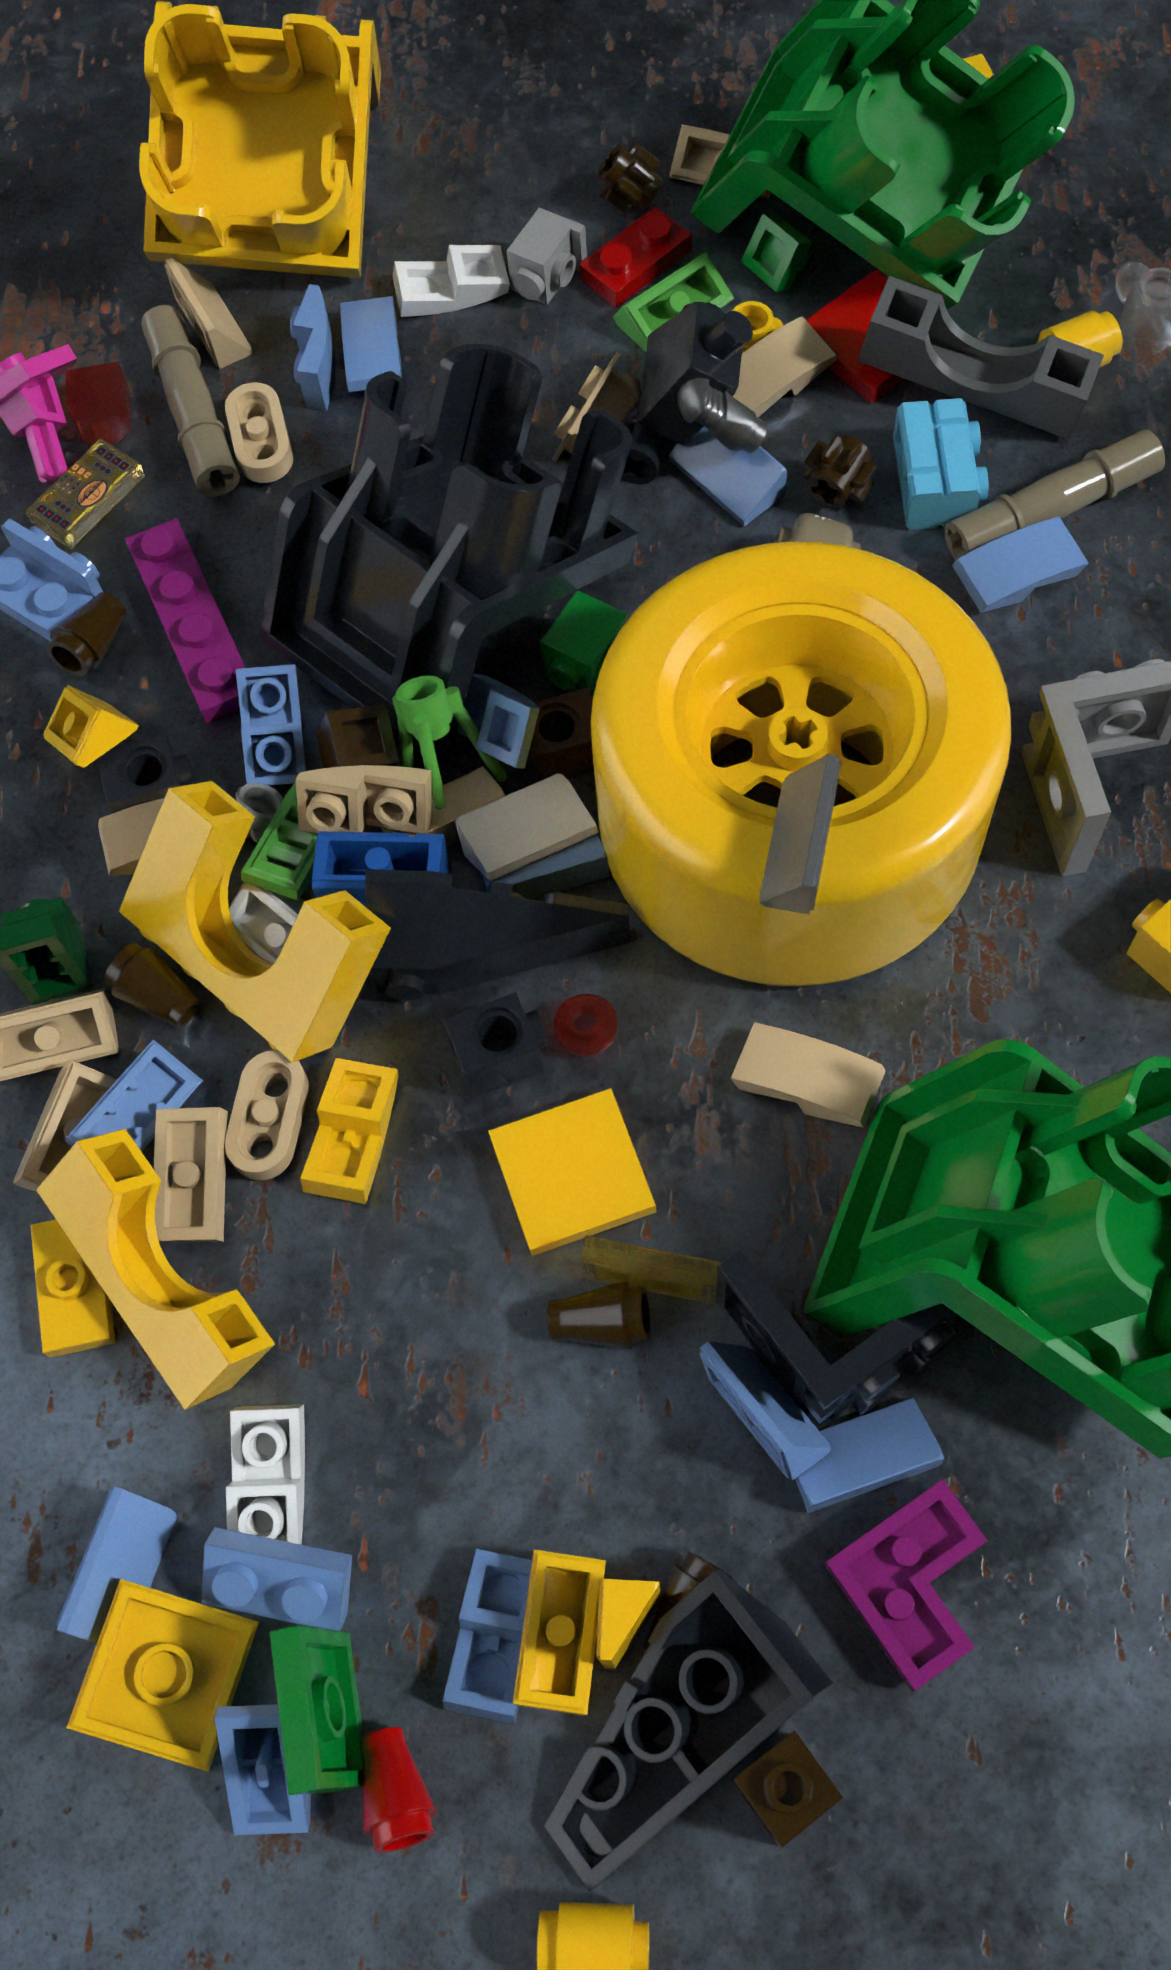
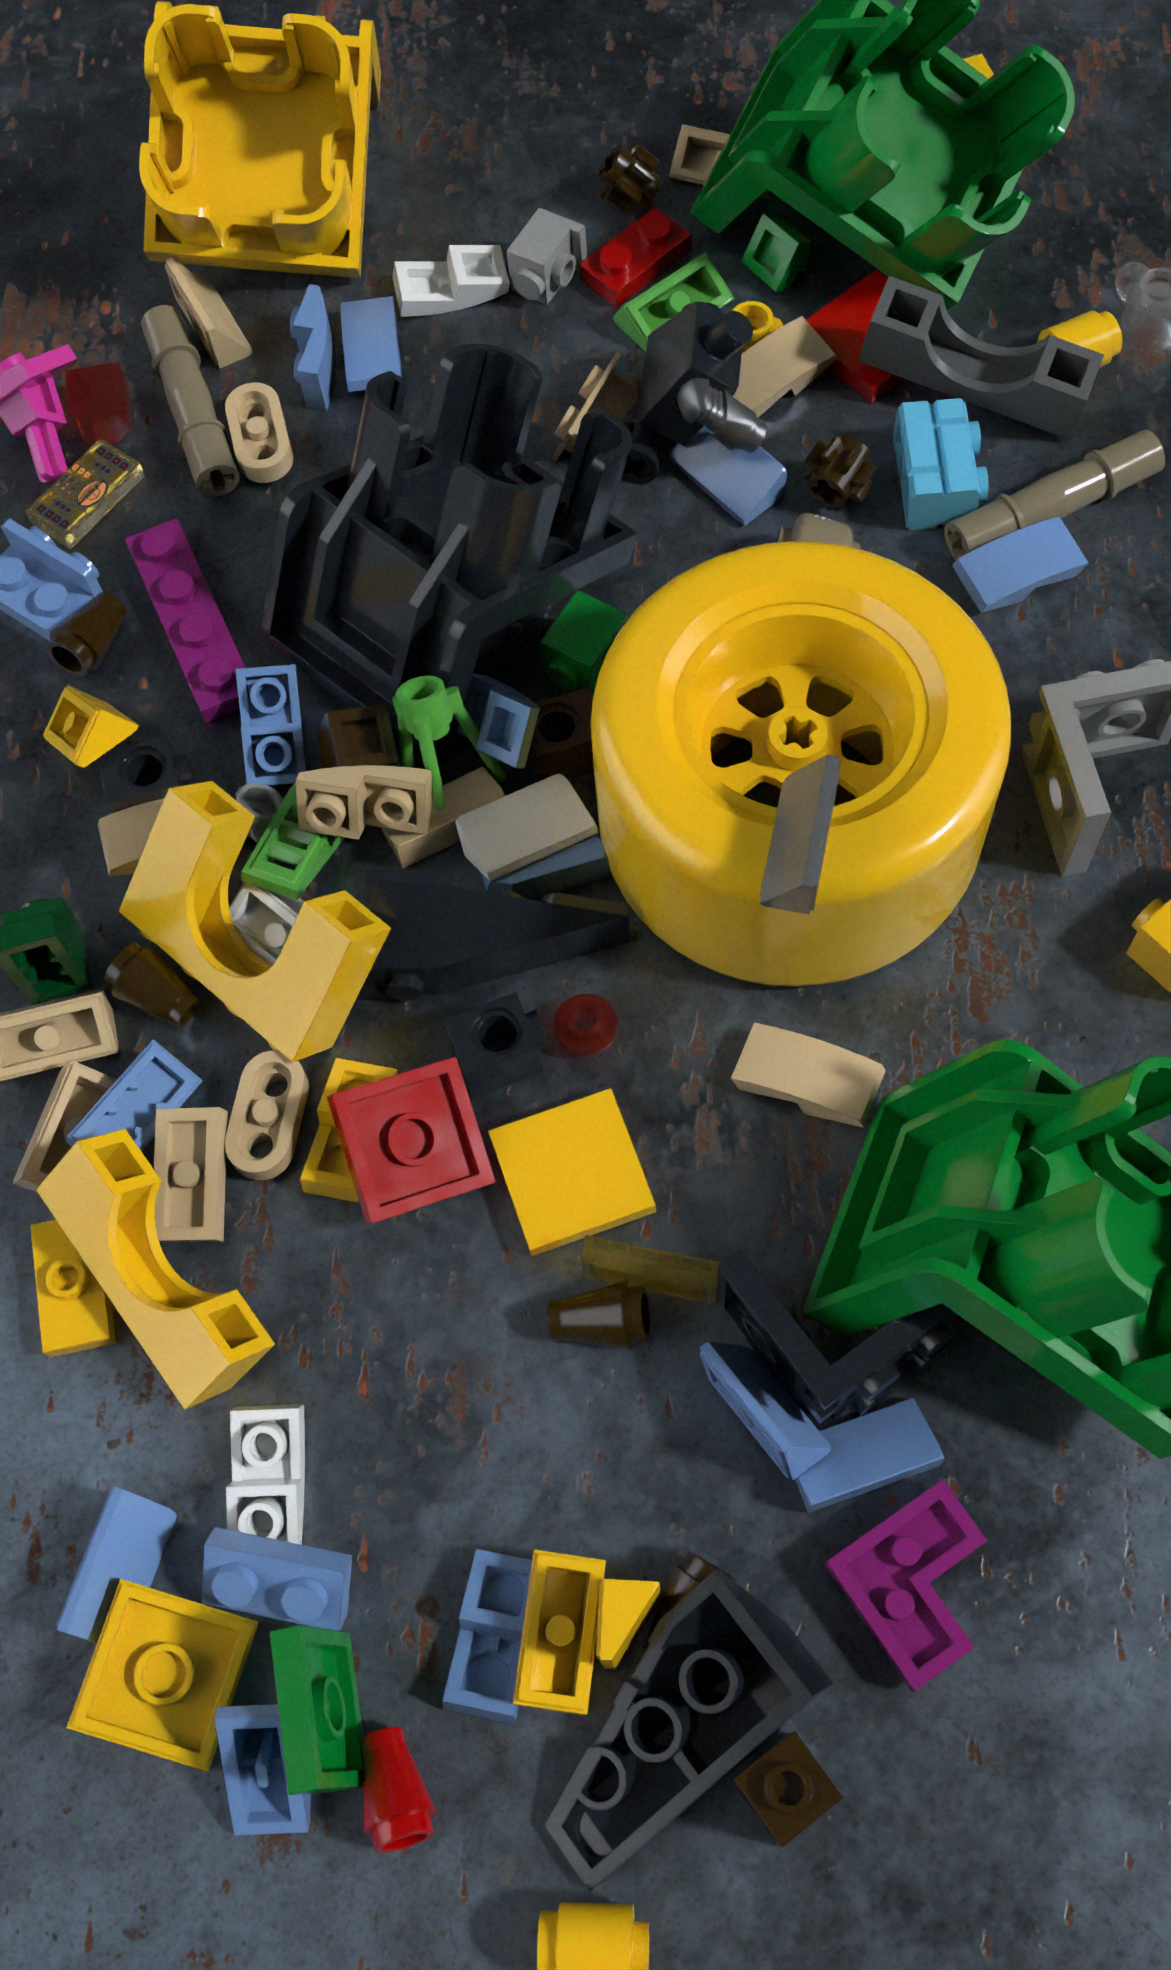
blue brick [312,831,451,907] -> none
none -> red plate [327,1057,496,1225]

